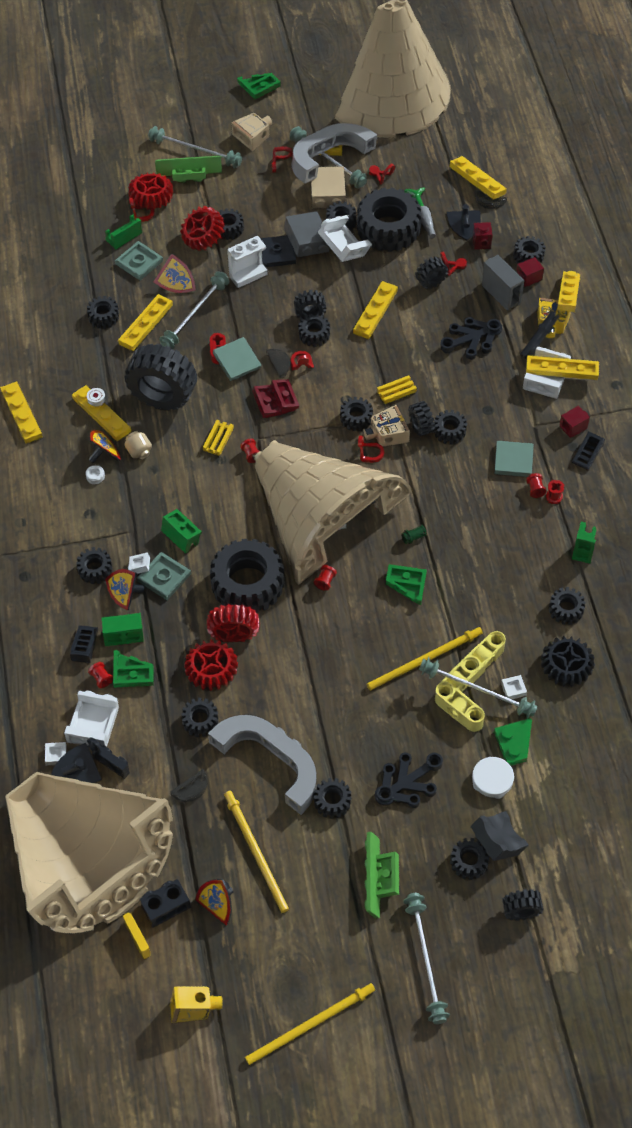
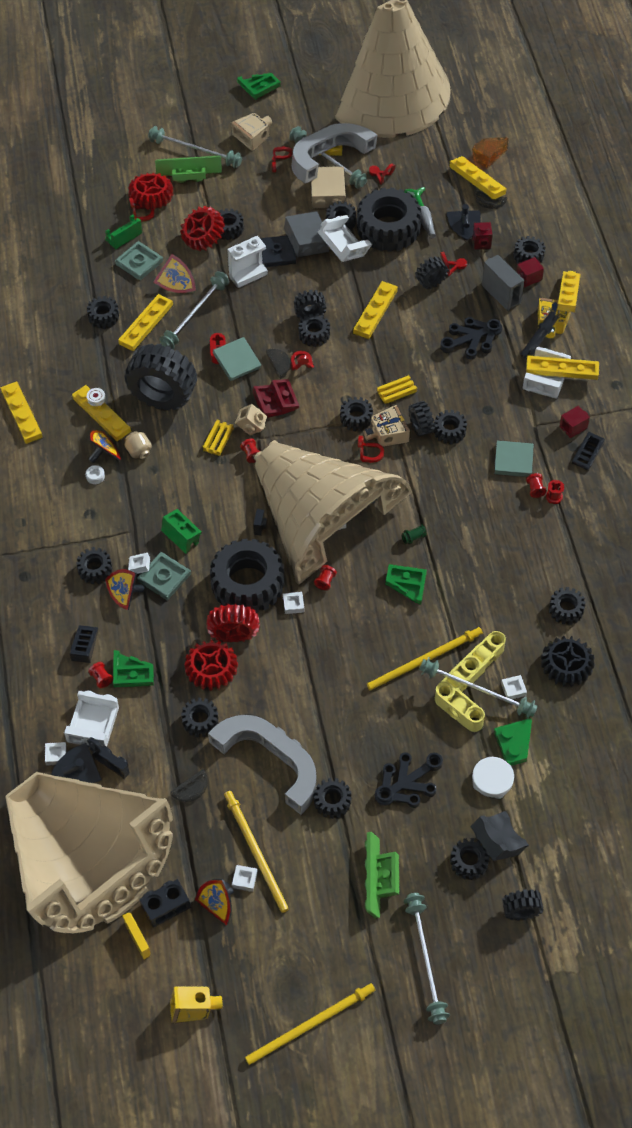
green hinge [102,613,144,646] -> none
green hinge [572,521,596,564] -> none
none -> white tile [232,865,258,892]
none -> tan brick [235,404,267,435]
none -> black plate [253,509,268,536]
none -> white tile [283,592,304,614]
none -> clear orange slope [472,137,509,169]

